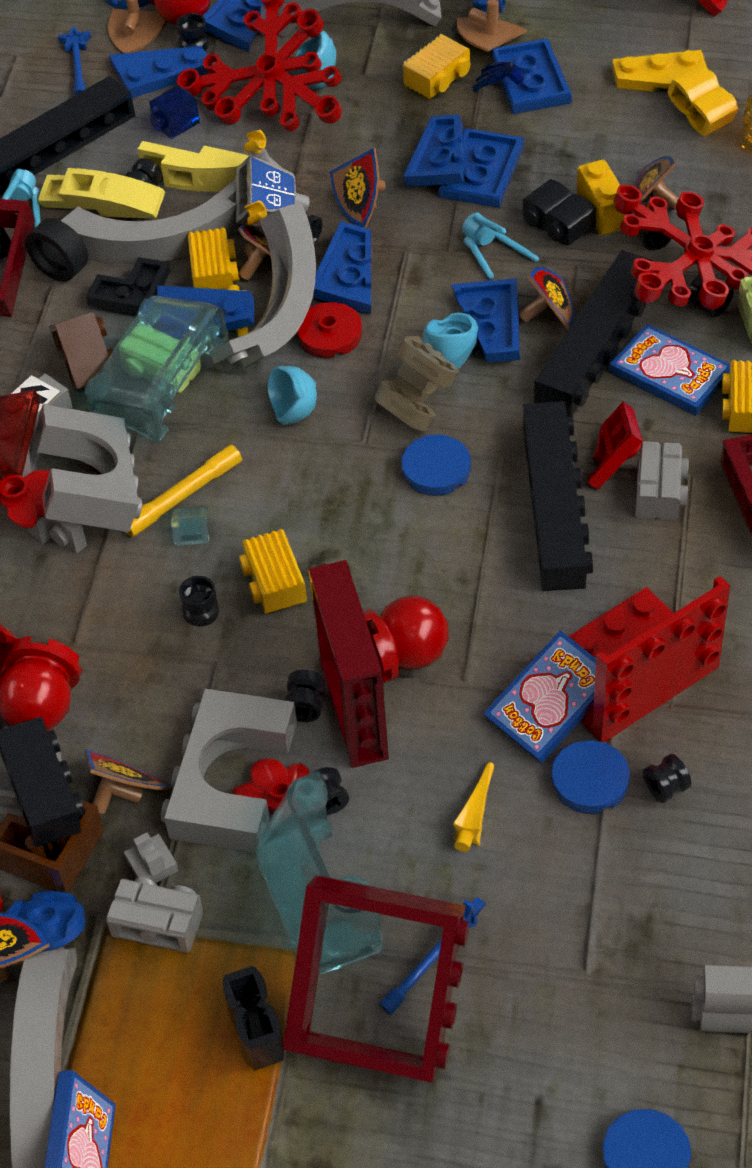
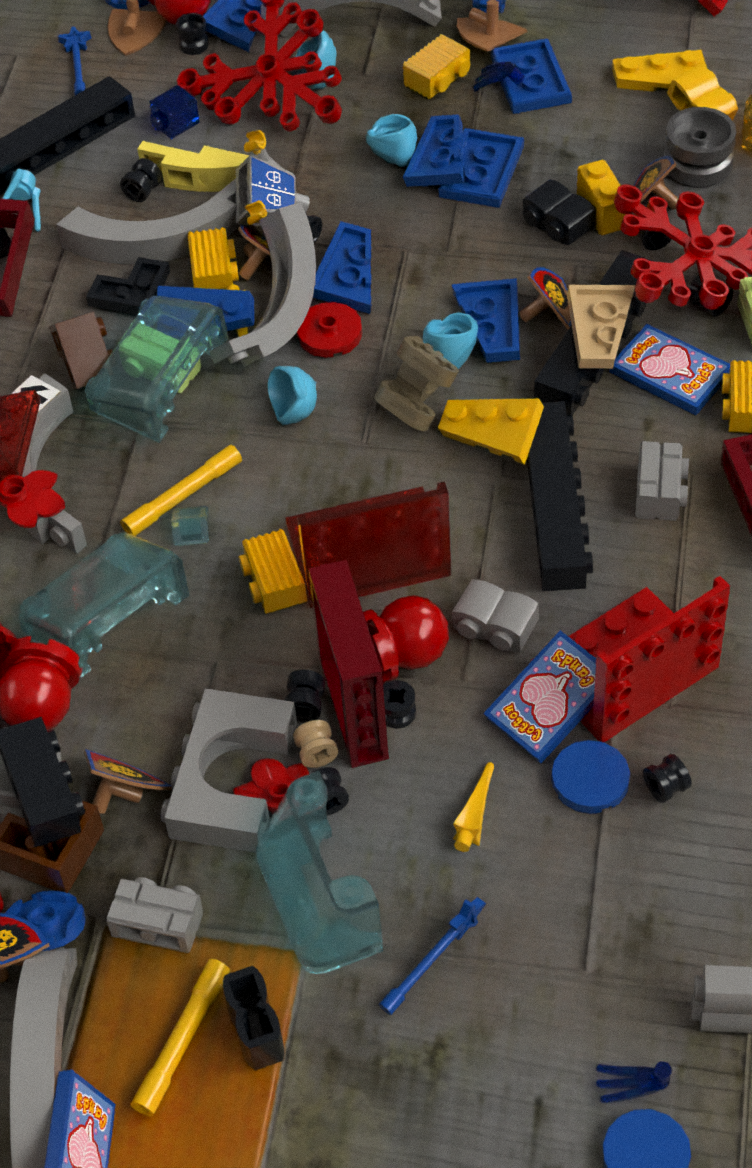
black tyre [25,218,89,282] -> none
light grey arch [34,404,142,532] -> none
light yellow slope [37,168,165,219] -> none
blue wing [109,46,213,98] -> none
light grey tile [124,832,179,883] -> none
black wheel [179,575,219,627] -> none
dark red window [282,875,469,1083] -> none
shield [329,148,386,228] -> none
blue tile [402,435,471,495] -> none
medium azure plant [462,212,539,280] -> none
red wing [587,402,643,490] -> none
none -> clear light blue windscreen [19,532,189,678]
none -> yellow piece [130,959,230,1117]
none -> clear red bracket [285,481,451,609]
none -> tan wheel [293,720,338,768]
none -> medium azure hair [366,114,417,167]
none -> black wheel [383,680,416,729]
none -> yellow wing [438,398,544,465]
none -> light grey brick [452,579,539,652]
none -> tan wing [567,285,635,369]
none -> clear blue piece [596,1061,672,1104]
none -> flat silver wheel [664,107,736,187]

